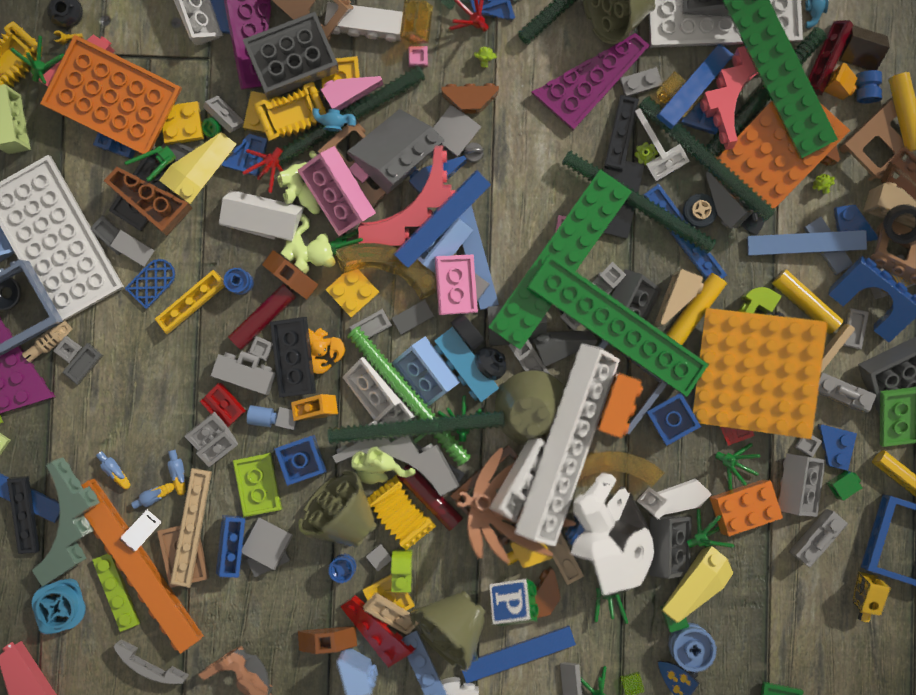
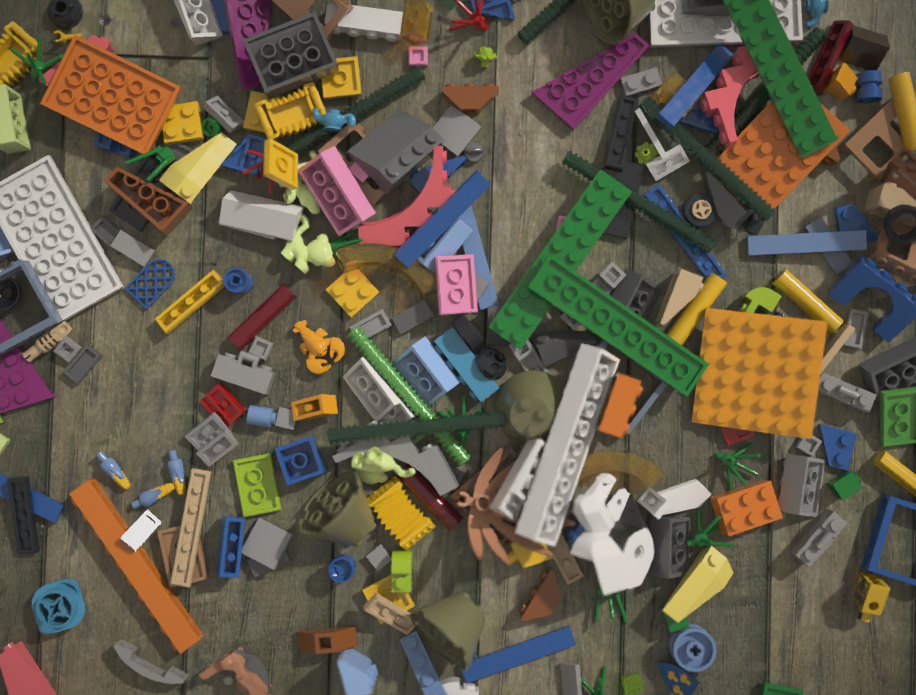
sand green arch [32,457,100,587] -> none
lime plate [92,553,140,632] -> none
dark orange slope [262,250,318,300] -> none
black tile [270,317,316,398] -> none
bright pink slope [321,76,384,110] -> none
red wing [340,595,415,668] -> none
piece [490,579,539,626] -> none
blue brick [646,393,701,446] -> none
lime plant [812,174,835,194] -> none
none -> yellow plate [264,138,298,190]

